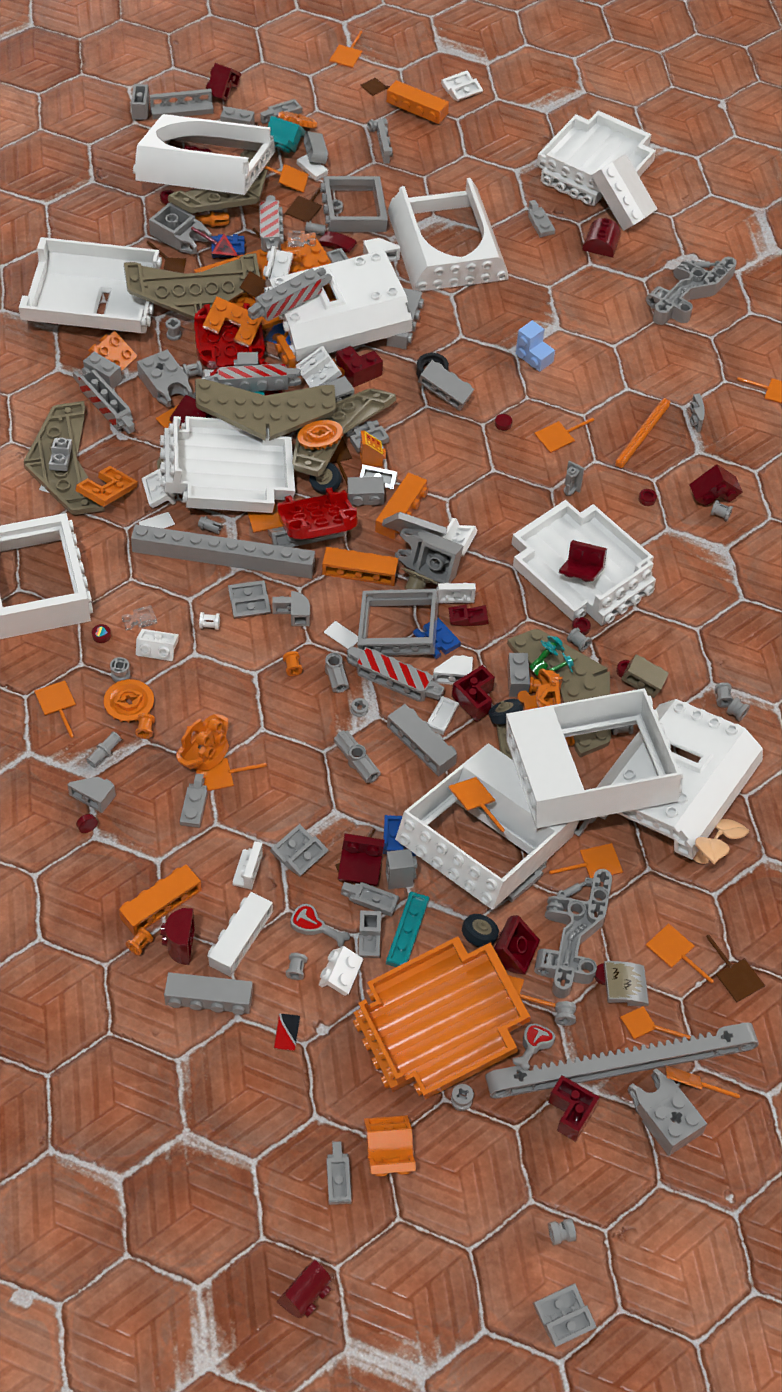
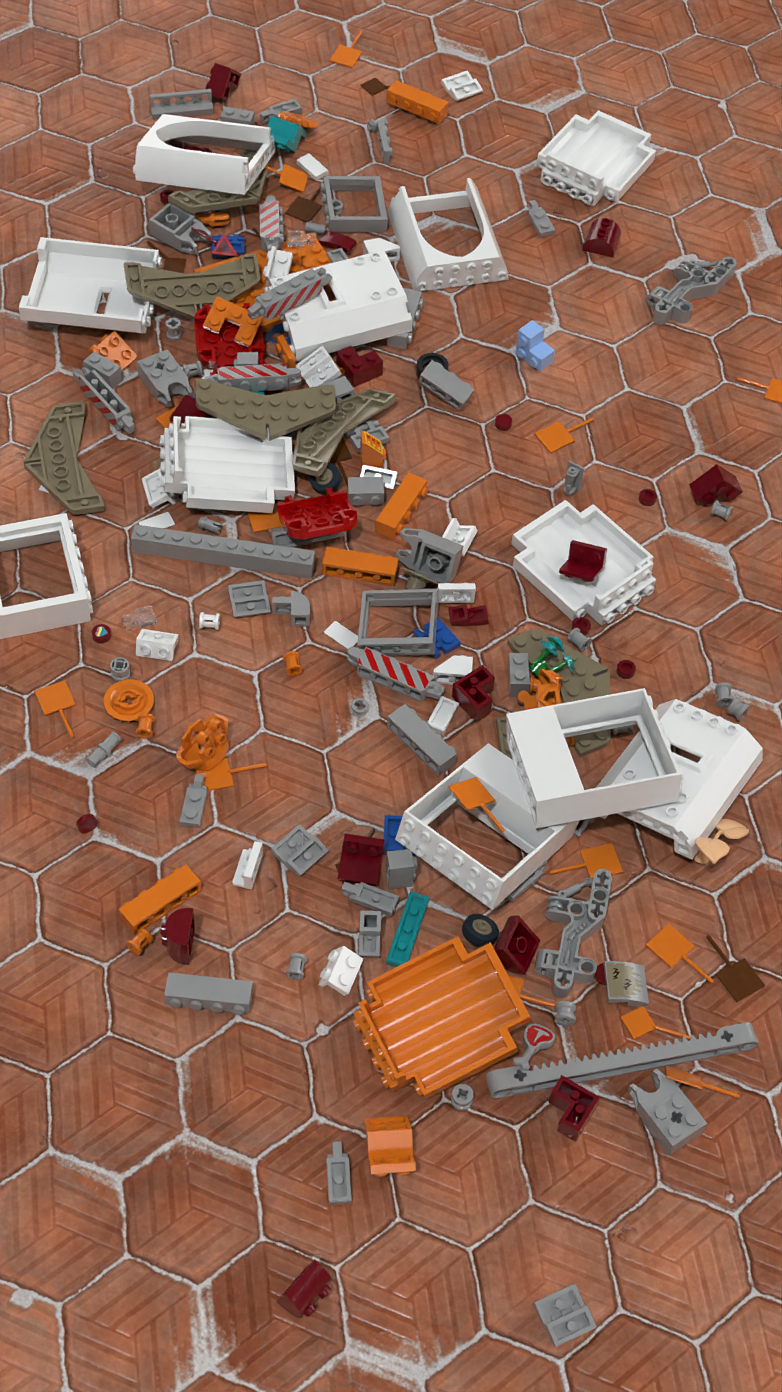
light grey slope [49,438,72,471] -> none
light grey slope [68,777,116,813] -> none
orange plate [75,466,138,507] -> none
light grey brick [131,84,150,120] -> none
white brick [207,892,273,977] -> none
reddish brown piece [239,271,266,298] -> none
sticker [274,1013,300,1051] -> none
light grey piece [290,904,350,947] -> none
orange gear [297,420,343,450] -> none
light grey beam [304,131,328,164] -> none
light grey piece [325,653,349,693] -> none
light grey piece [334,730,380,783] -> none
light grey tile [382,512,447,537] -> none
black wheel [489,699,523,724] -> none
light grey wheel [548,1218,576,1245] -> none
white slope [591,154,657,231] -> none
orange axle [615,398,670,468] -> none
dark tan brick [621,654,669,698] -> none
light grey slope [690,393,705,432] -> none

